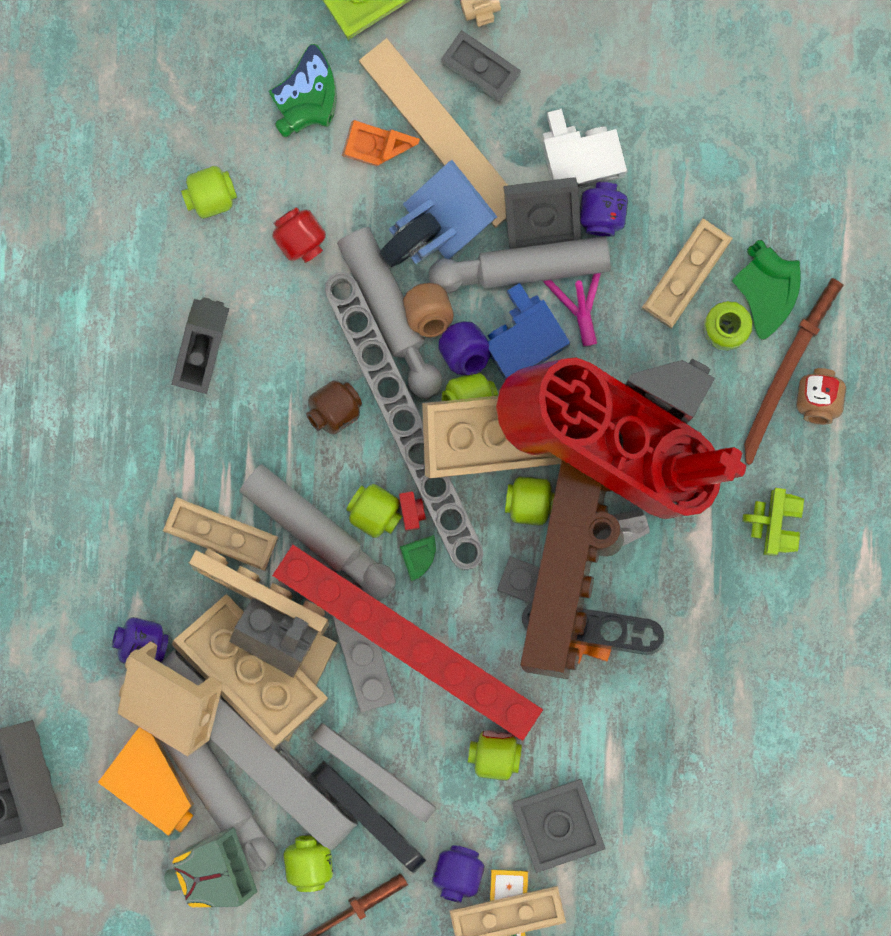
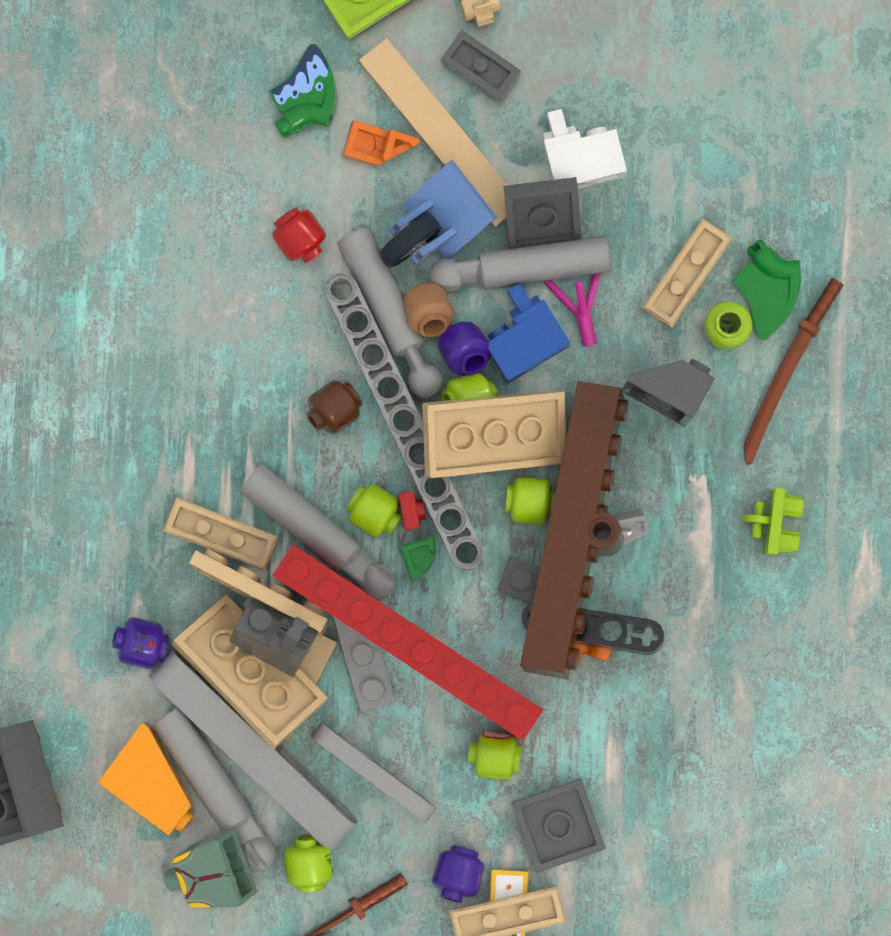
tan panel [117,642,223,757] -> none
dark grey hinge [171,297,229,394] -> none
lime head [181,166,237,219] -> none
black beam [311,760,427,873] -> none
red beam [496,357,747,519] -> none
dark purple head [580,182,628,237] -> none
head [796,368,846,425] -> none

